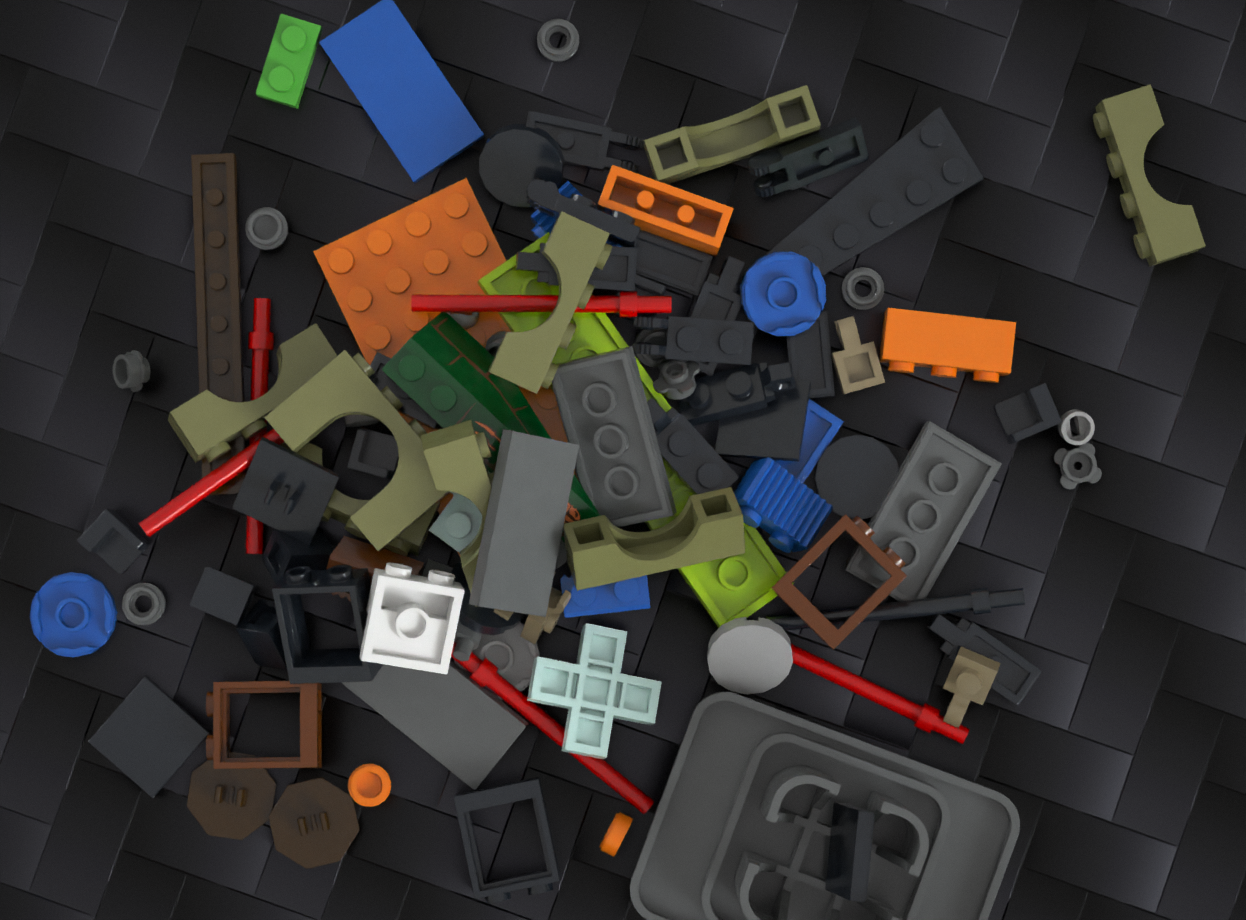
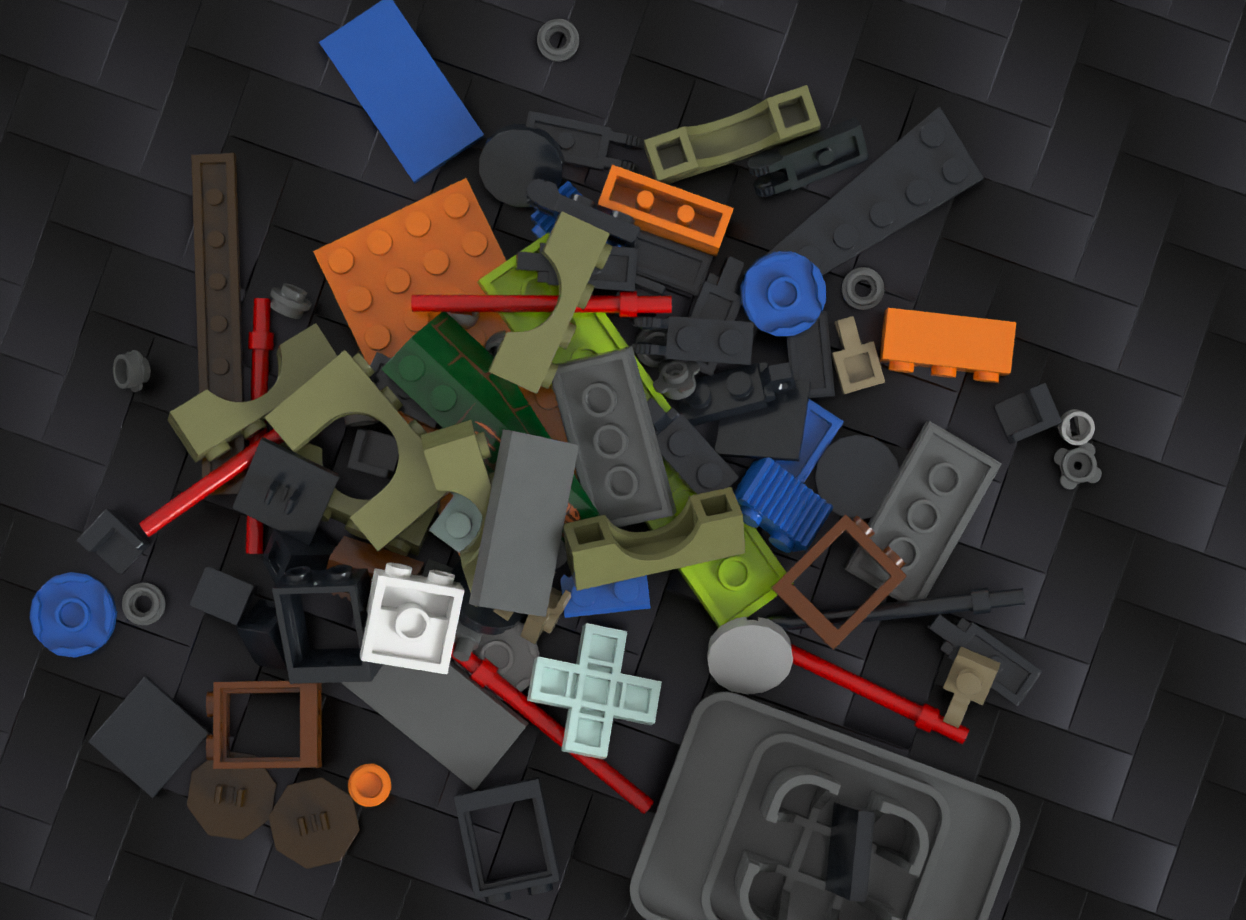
dark grey plate [245,207,288,250] -> none
bright green plate [255,14,323,109] -> none
orange tile [599,812,633,857] -> none
olive arch [1093,84,1206,267] -> none
none -> dark grey plate [270,283,312,319]

